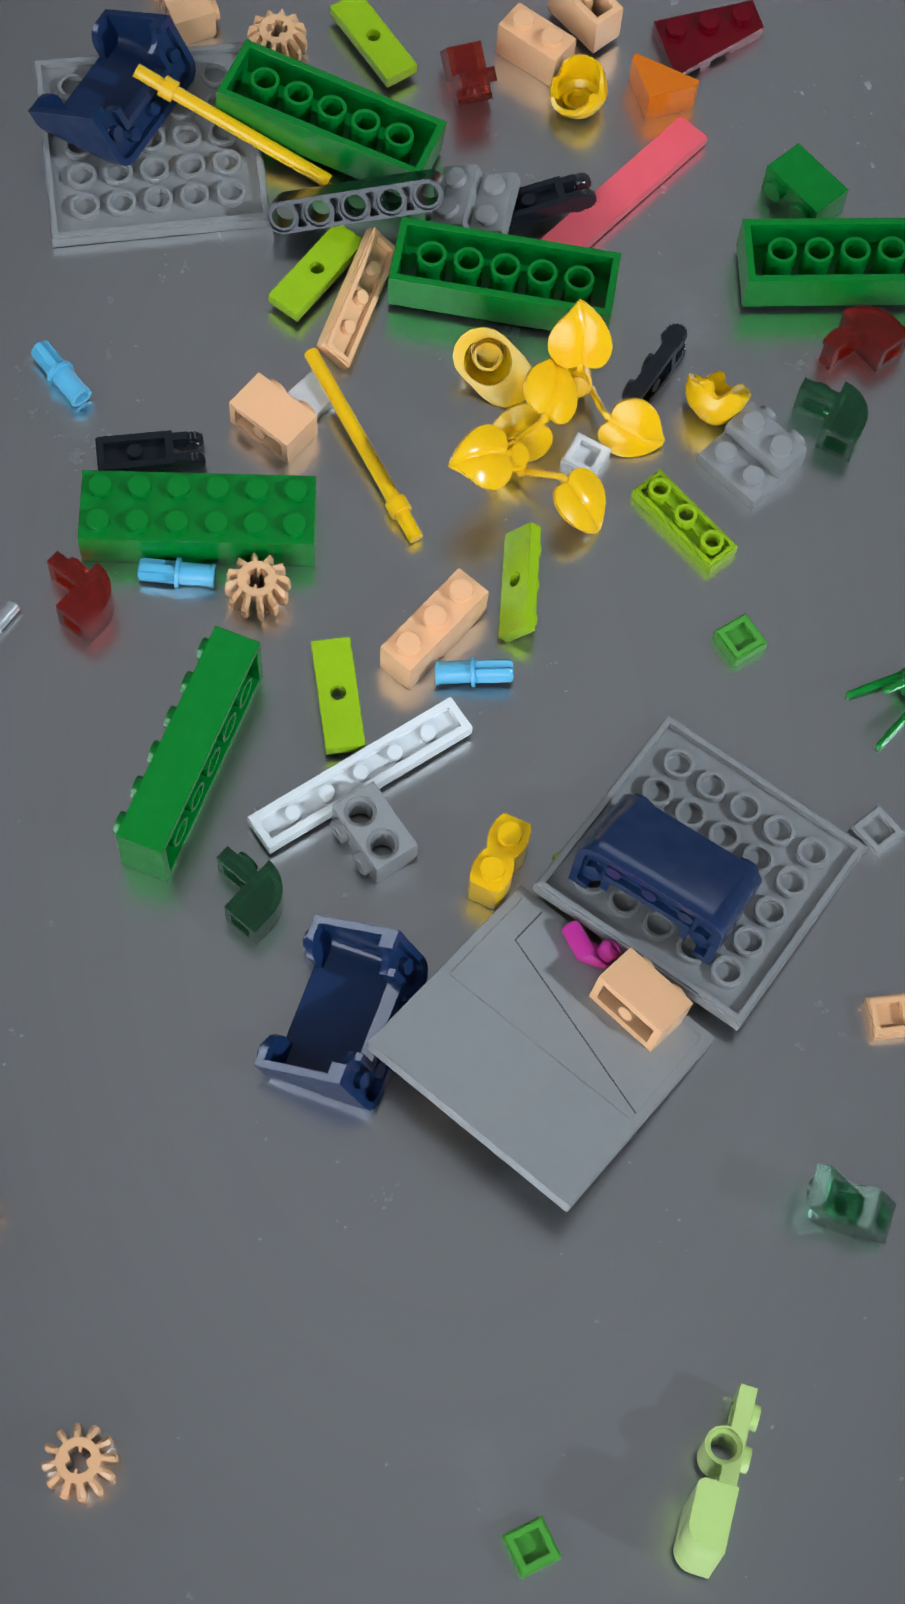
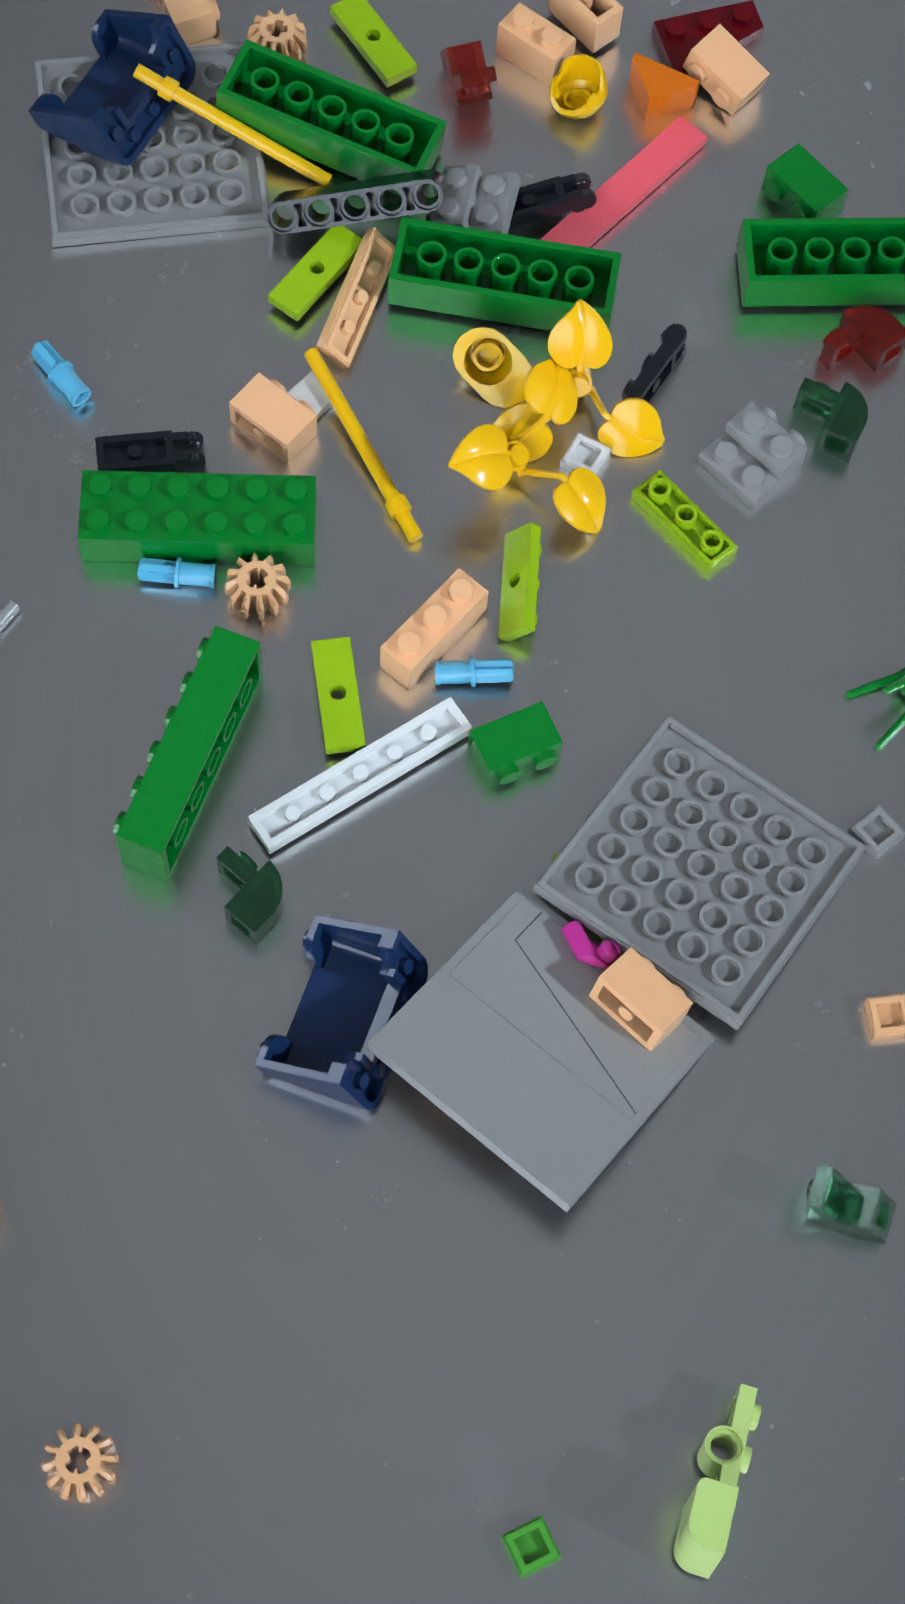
clear red brick [47,551,115,645] -> none
light grey brick [330,781,418,884] -> none
yellow brick [468,813,531,910] -> none
dark blue windscreen [568,793,762,965] -> none
yellow hair [685,370,751,426] -> none
bright green tile [712,613,768,667] -> none
none -> green brick [468,701,563,786]
none -> light nougat brick [682,24,770,116]

